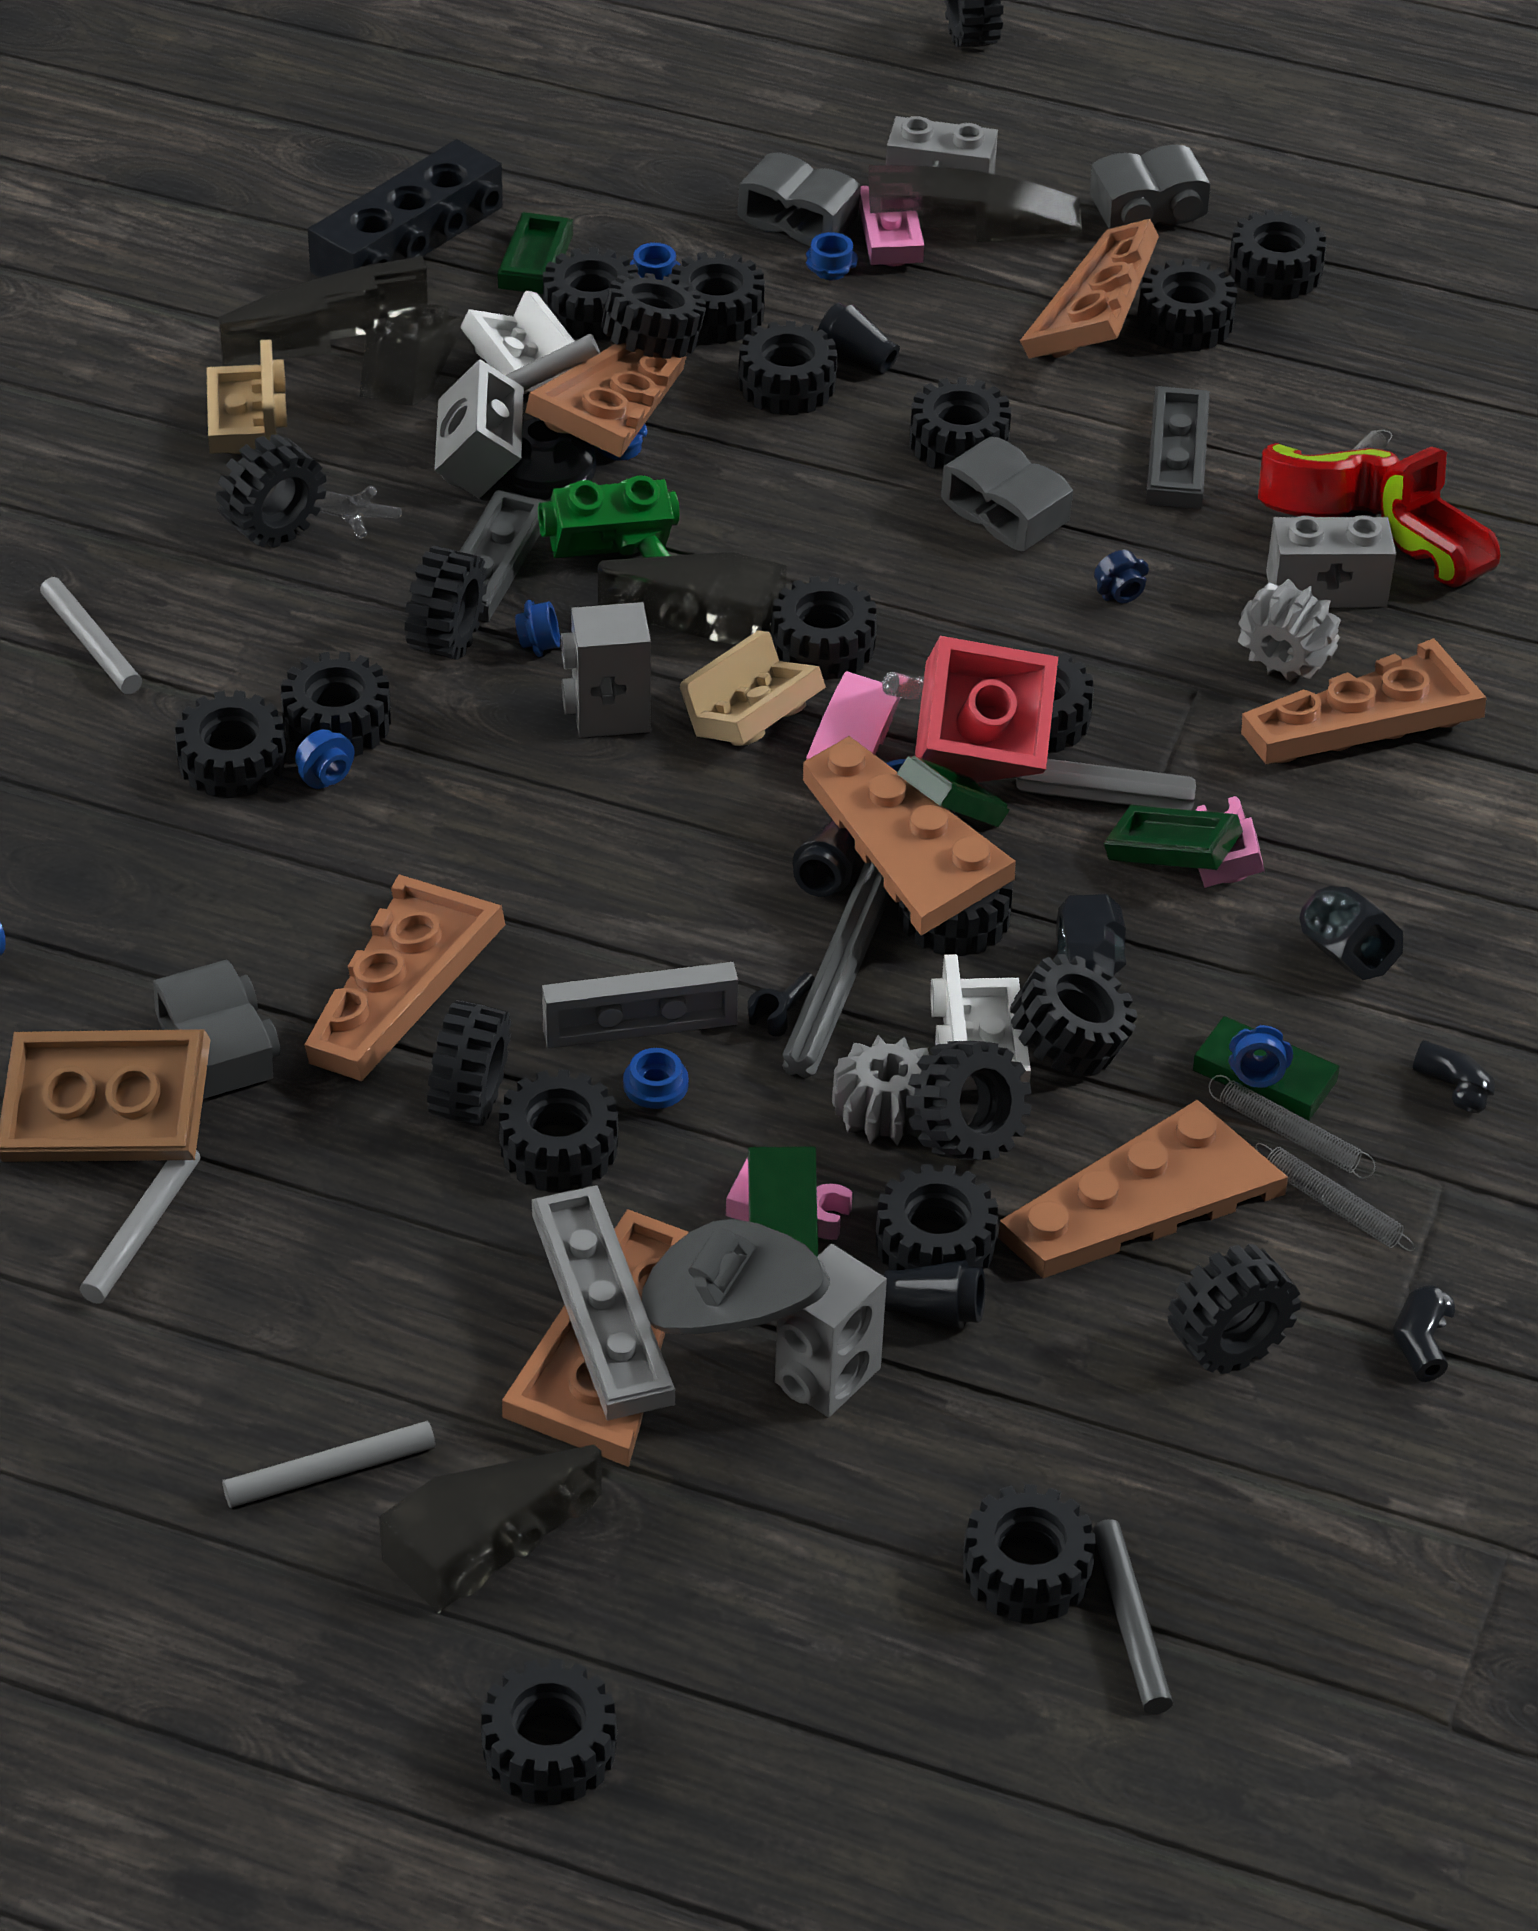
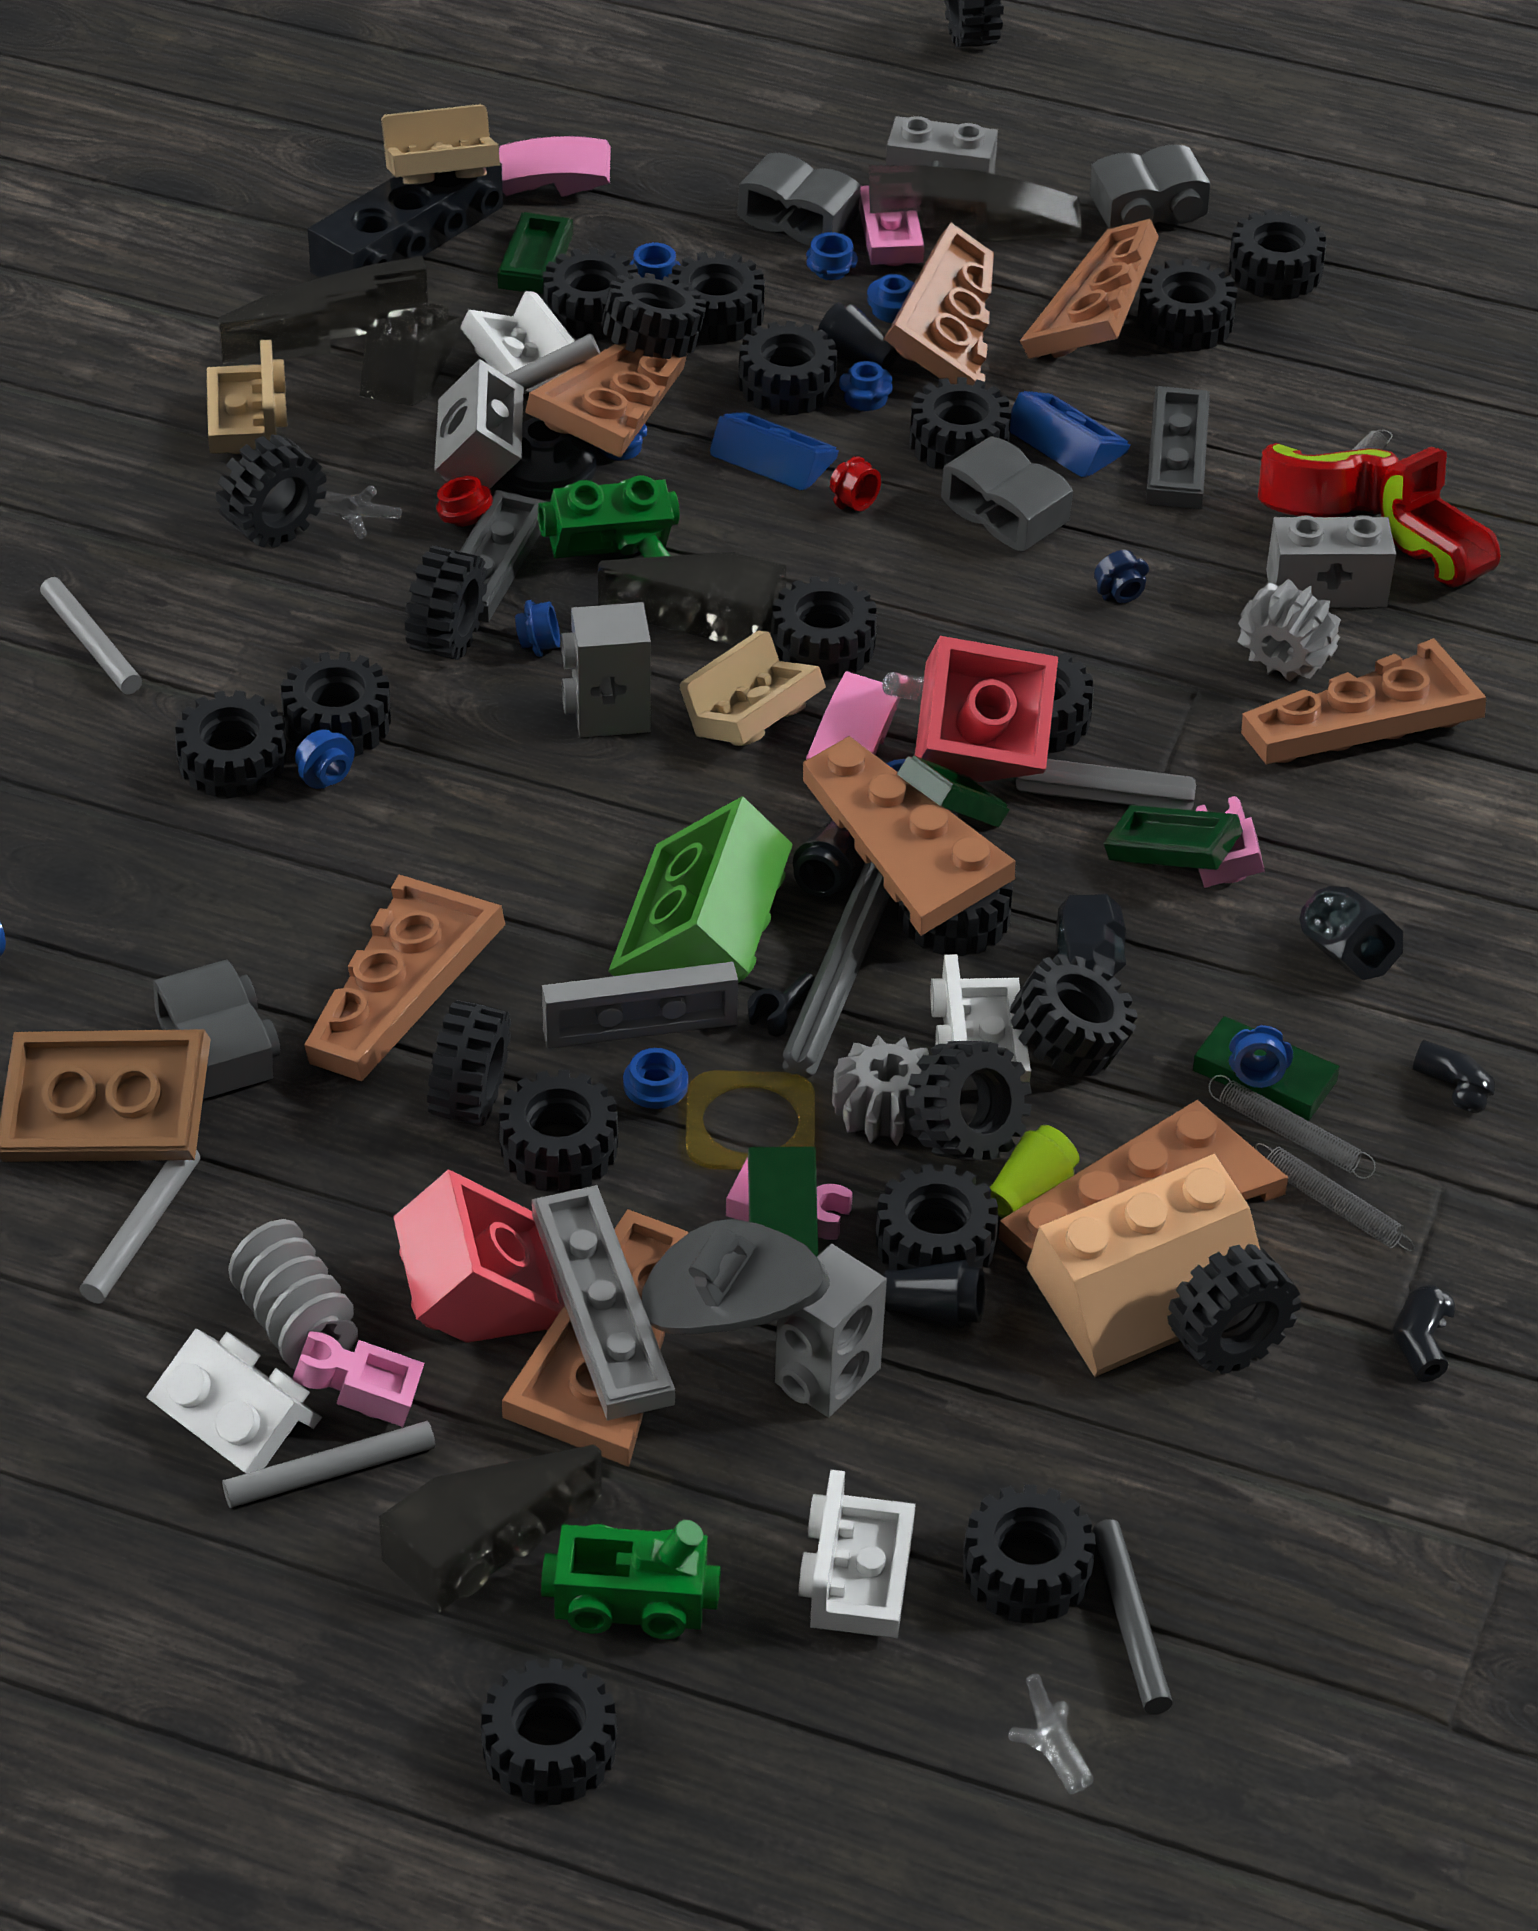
none -> white bracket [146,1328,322,1473]
none -> light grey piece [228,1219,358,1370]
none -> bright pink plate [292,1331,424,1427]
none -> tan bracket [382,104,500,184]
none -> coral slope [394,1169,565,1343]
none -> red plate [436,476,493,526]
none -> bright pink slope [499,136,611,197]
none -> green brick [541,1520,721,1639]
none -> bright green slope [608,796,793,983]
none -> clear yellow piece [686,1070,815,1170]
none -> blue slope [710,412,839,490]
none -> white bracket [799,1470,915,1638]
none -> red plate [830,456,881,511]
none -> blue plate [839,361,893,411]
none -> blue plate [867,274,914,323]
none -> nougat wing [884,222,994,385]
none -> lime cone [989,1125,1080,1218]
none -> clear bar [1009,1674,1094,1794]
none -> blue slope [1010,391,1130,477]
none -> light nougat slope [1027,1154,1260,1377]

